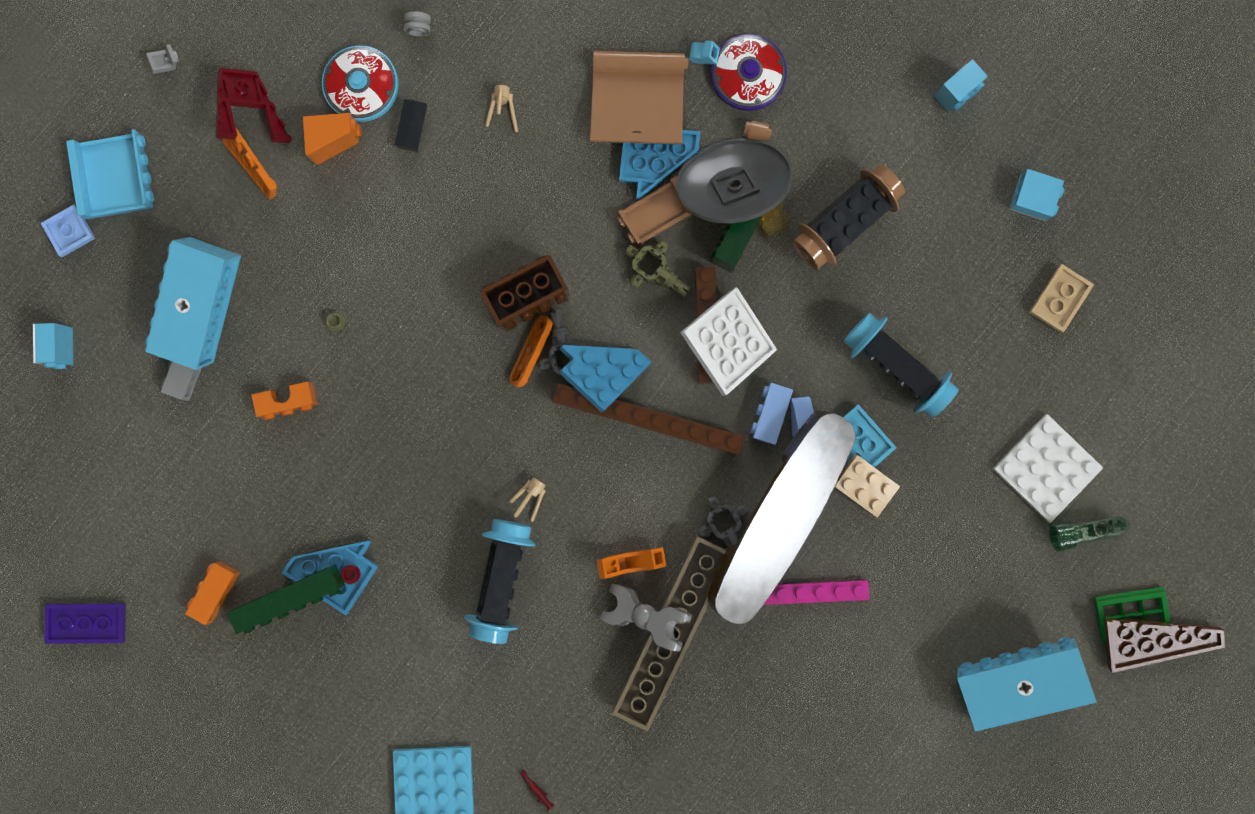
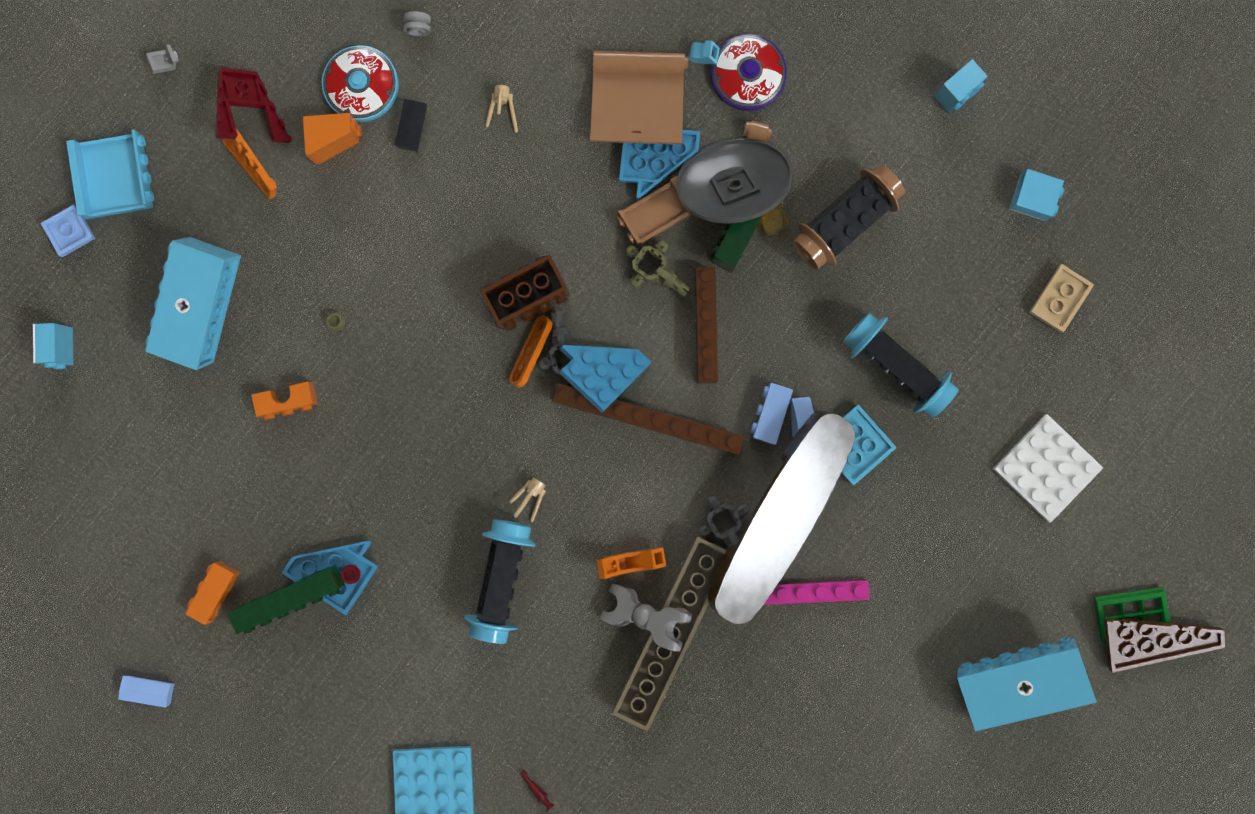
dark purple plate [44,603,126,644] -> none
light grey brick [161,361,202,401] -> none
white plate [680,287,777,396] -> none
tan plate [834,454,900,518] -> none
clear green beam [1049,517,1130,552] -> none
none -> light blue piece [118,675,174,708]

